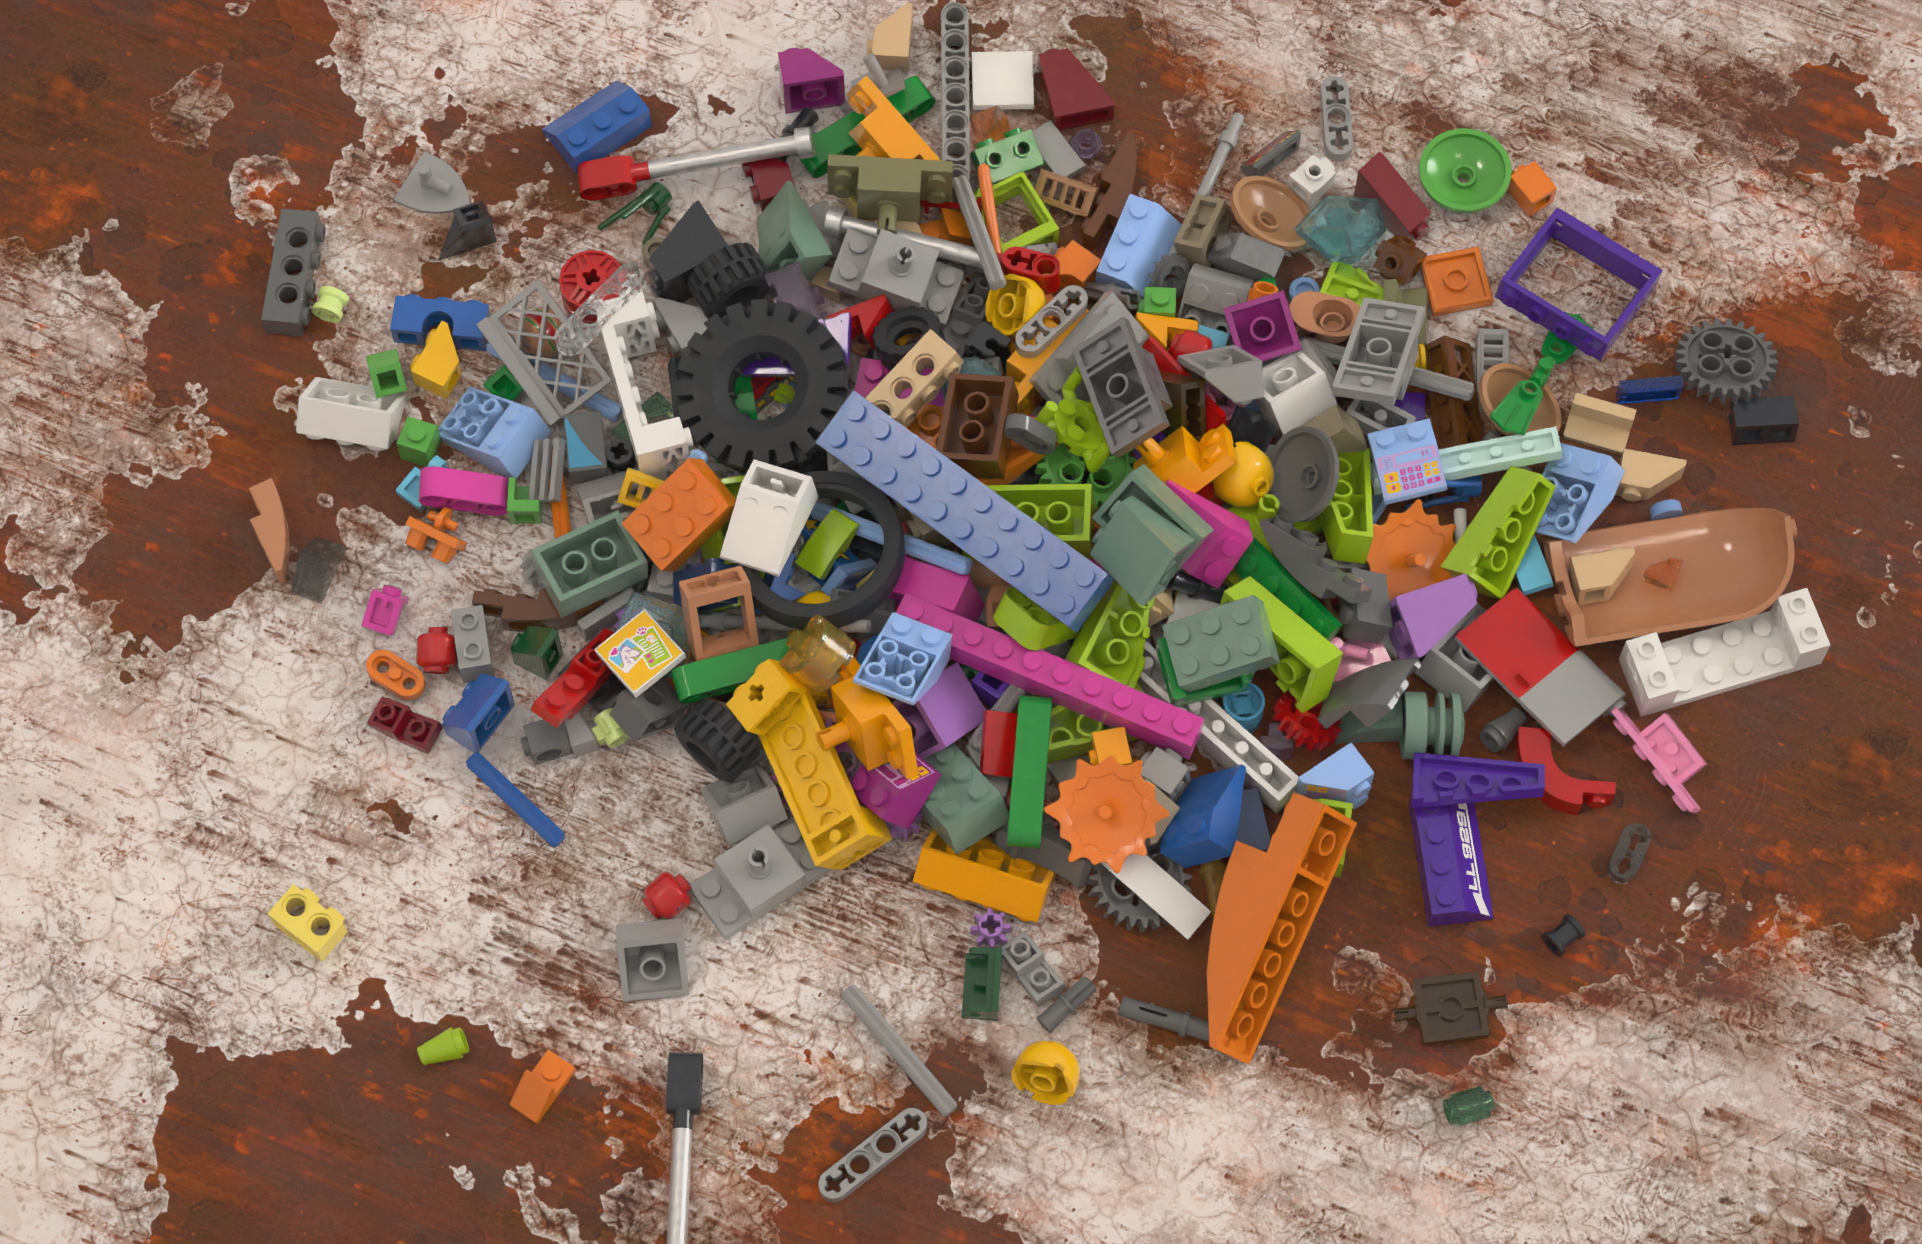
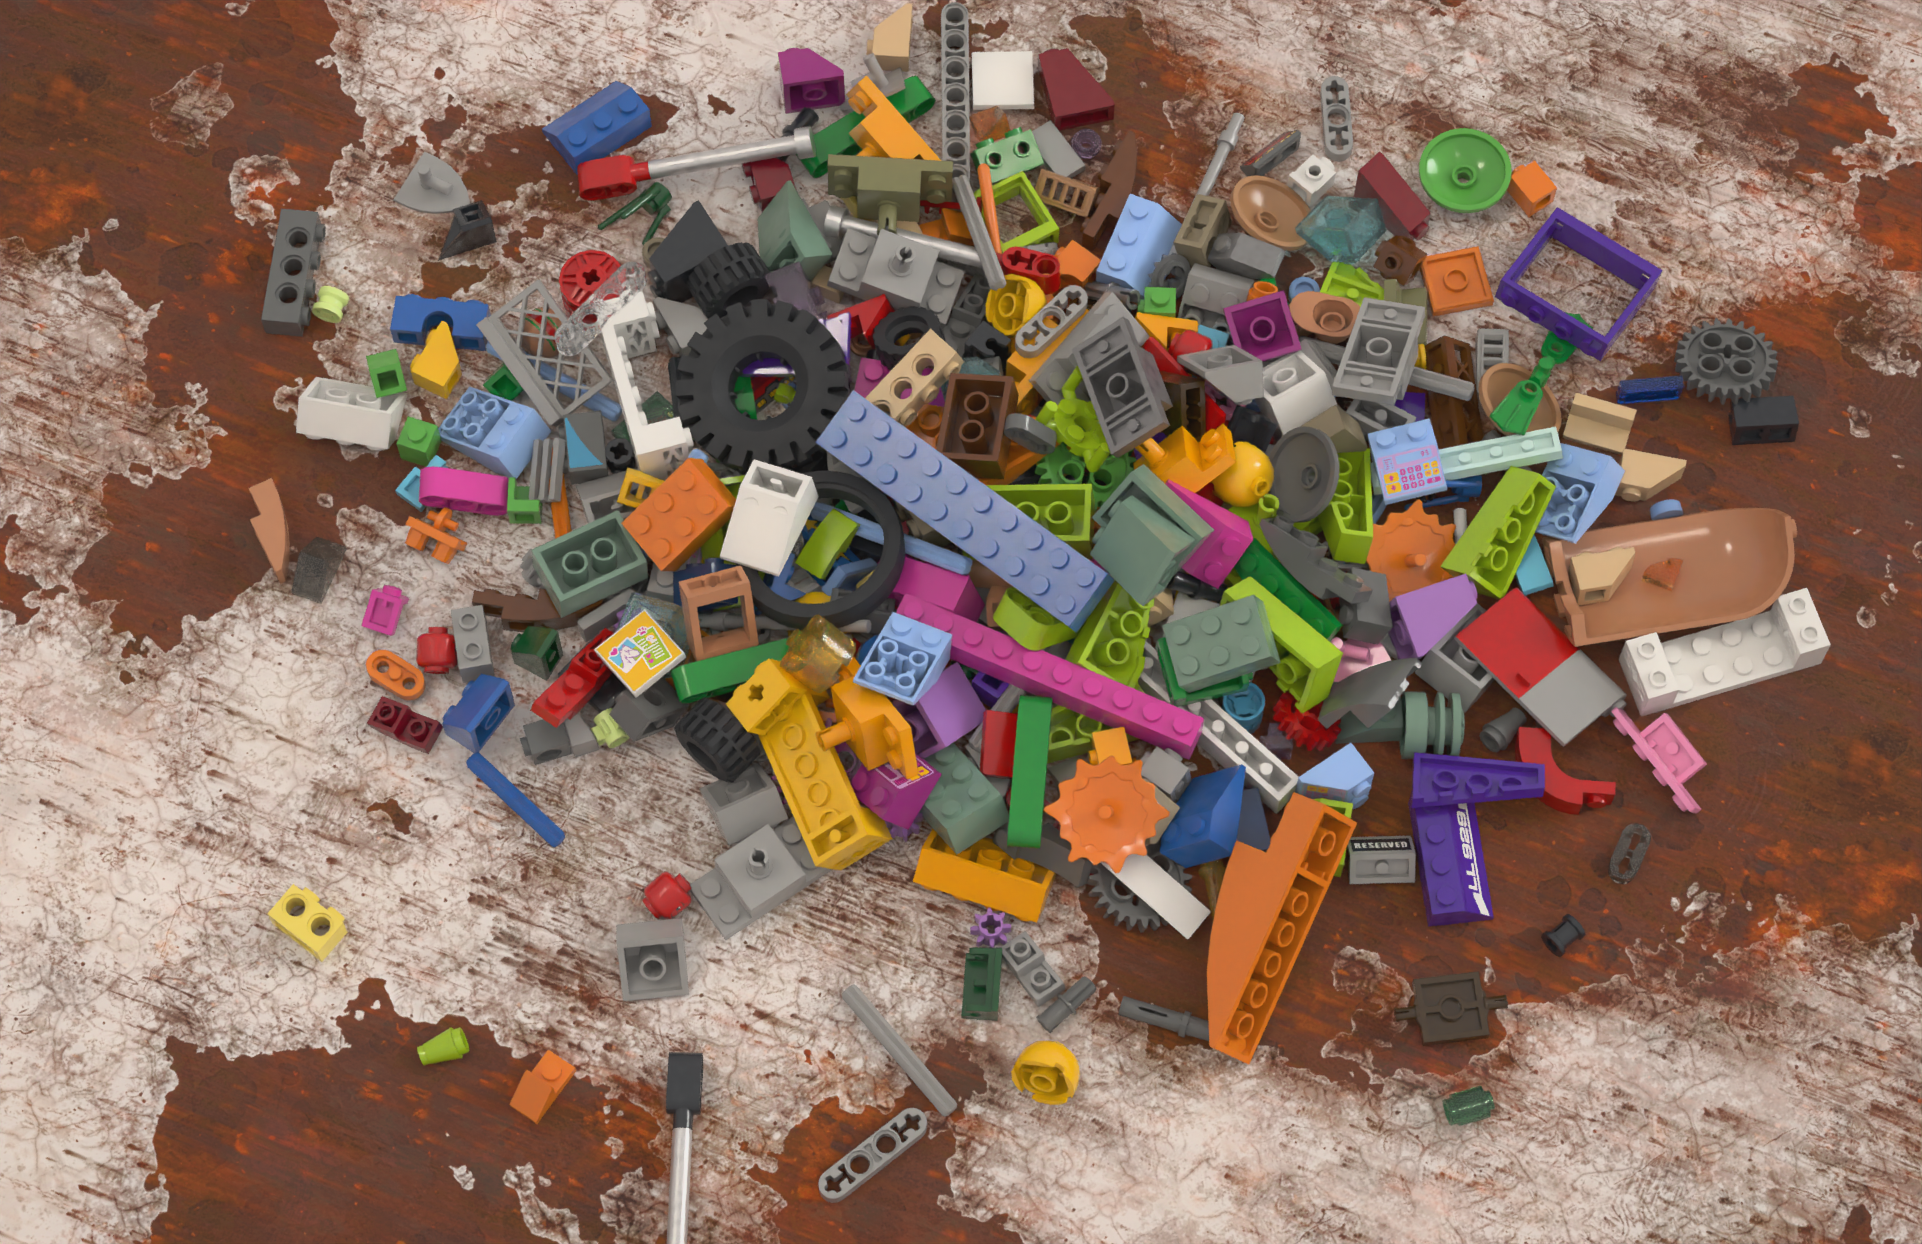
none -> light grey panel [1347,836,1416,884]

